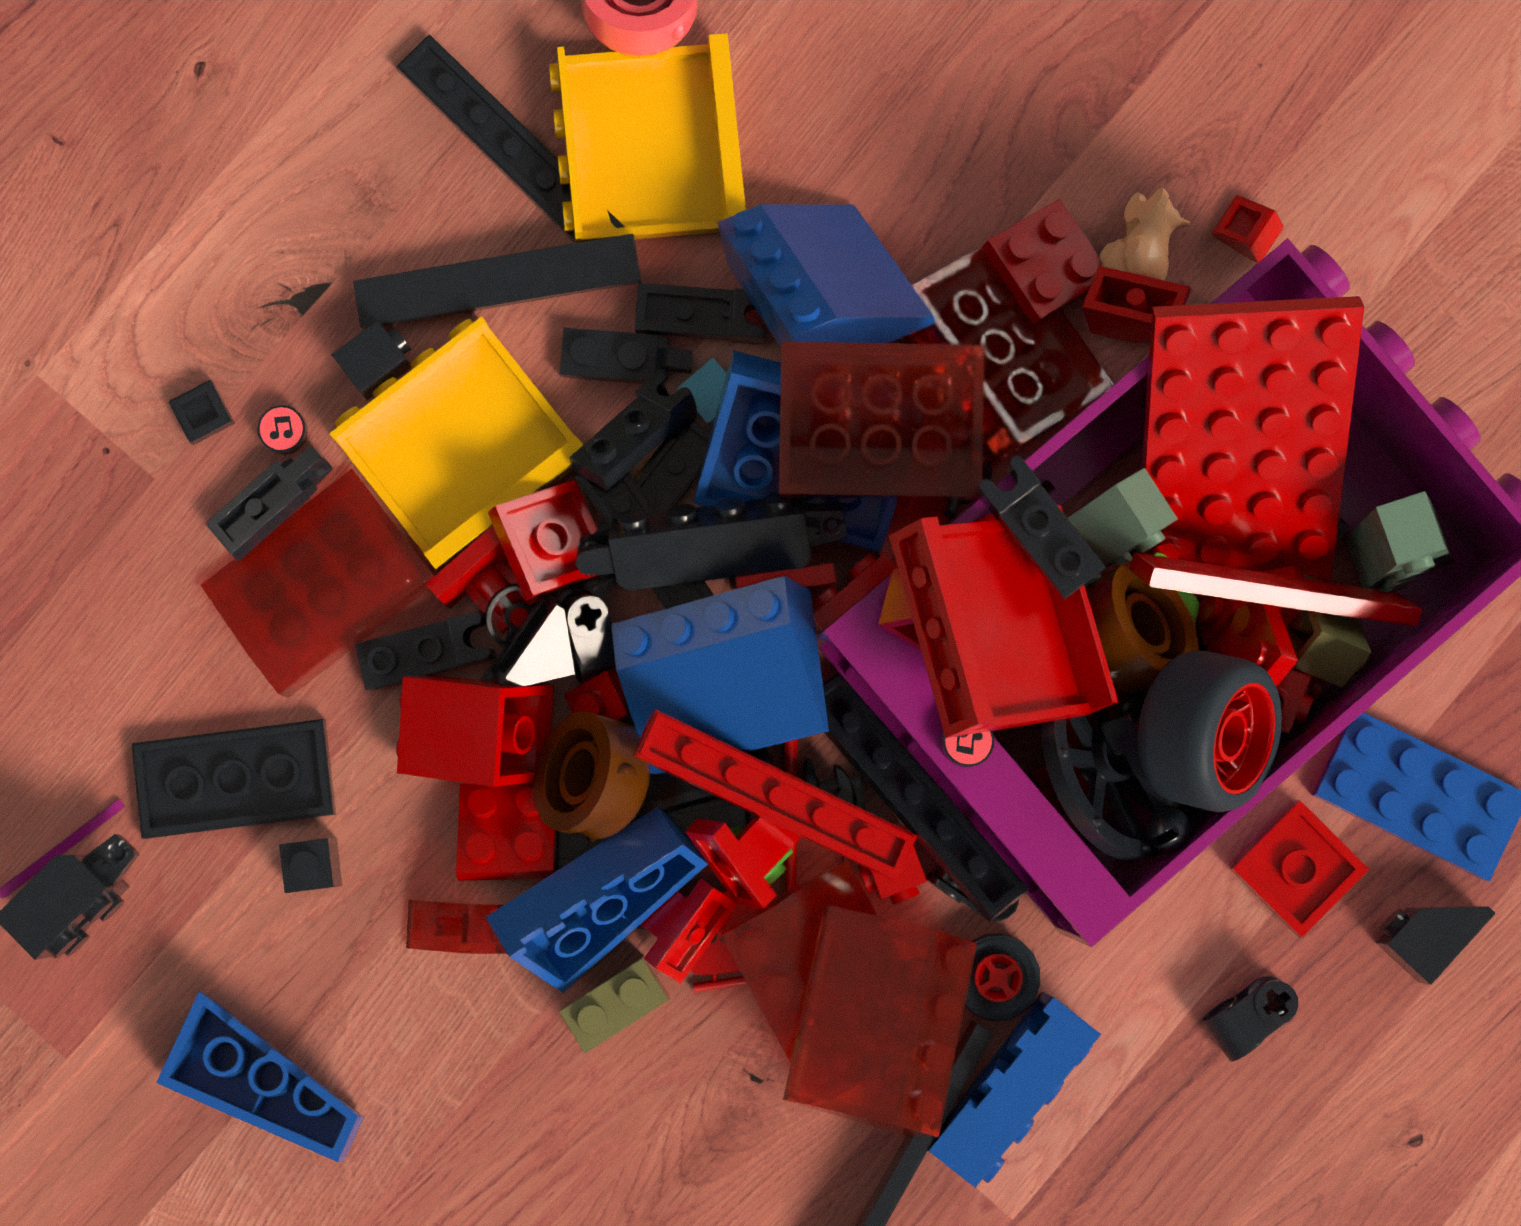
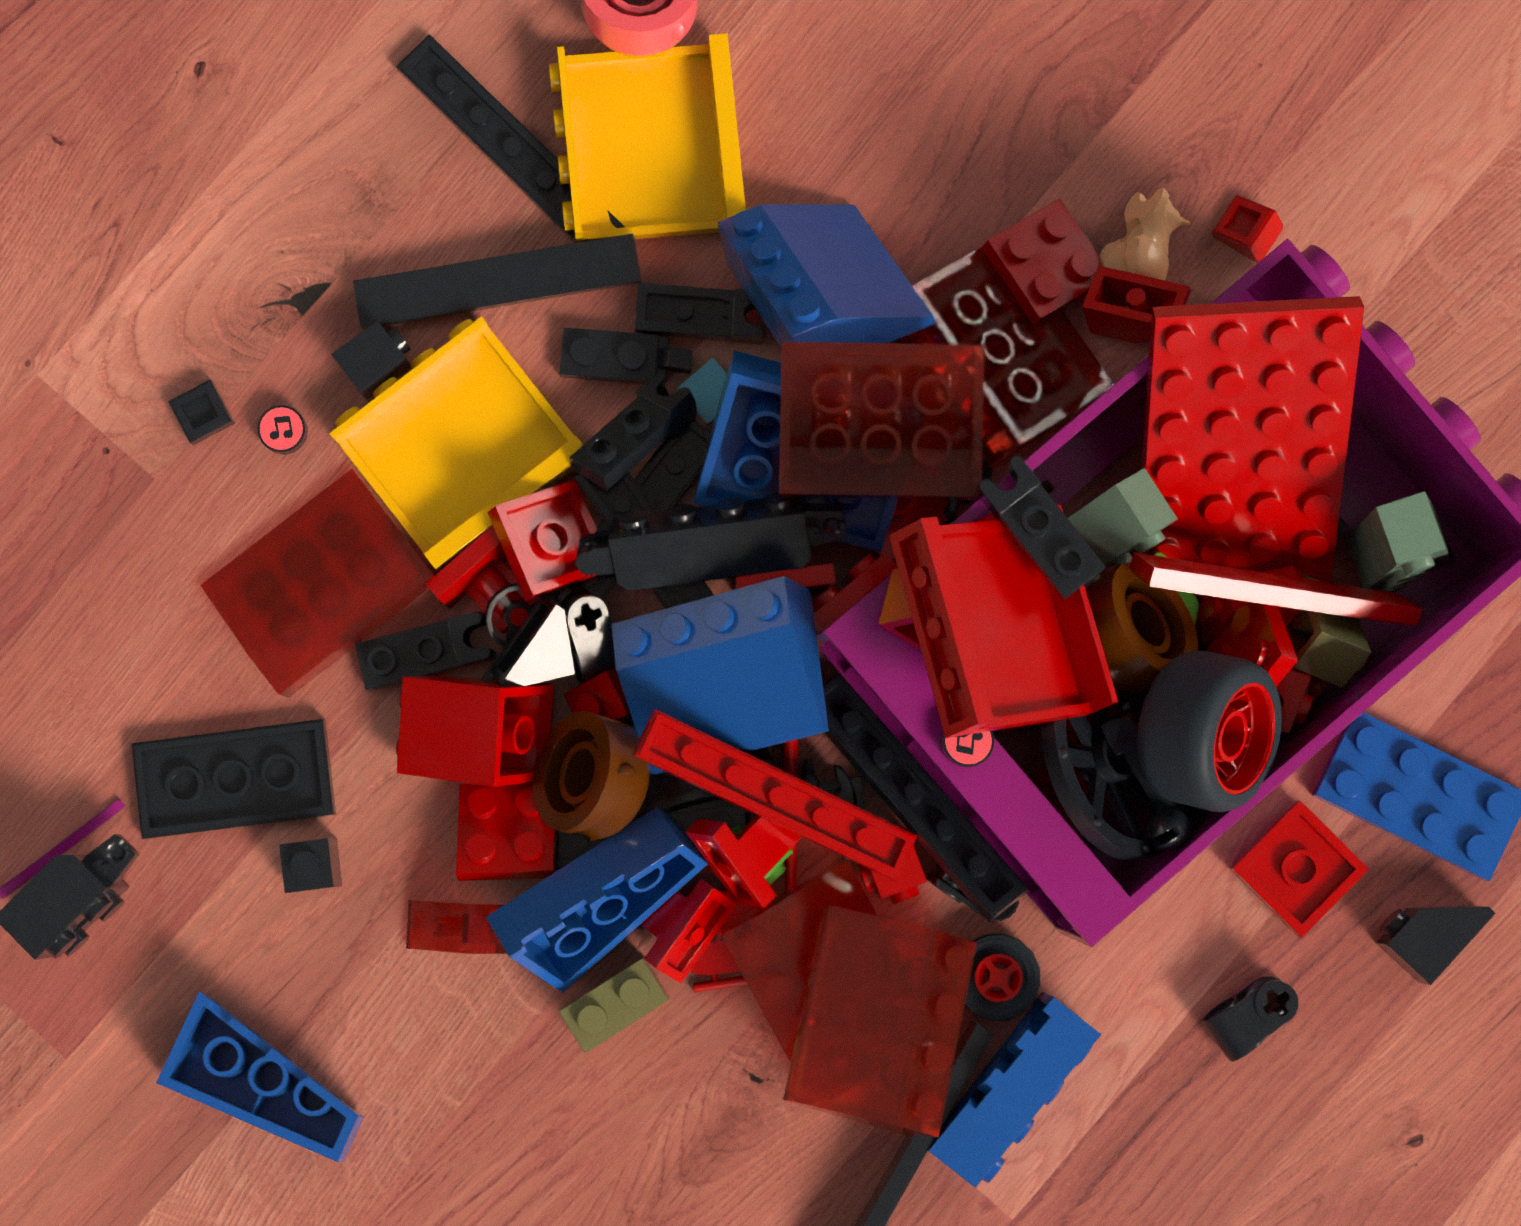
black hinge [206,445,333,562] -> none

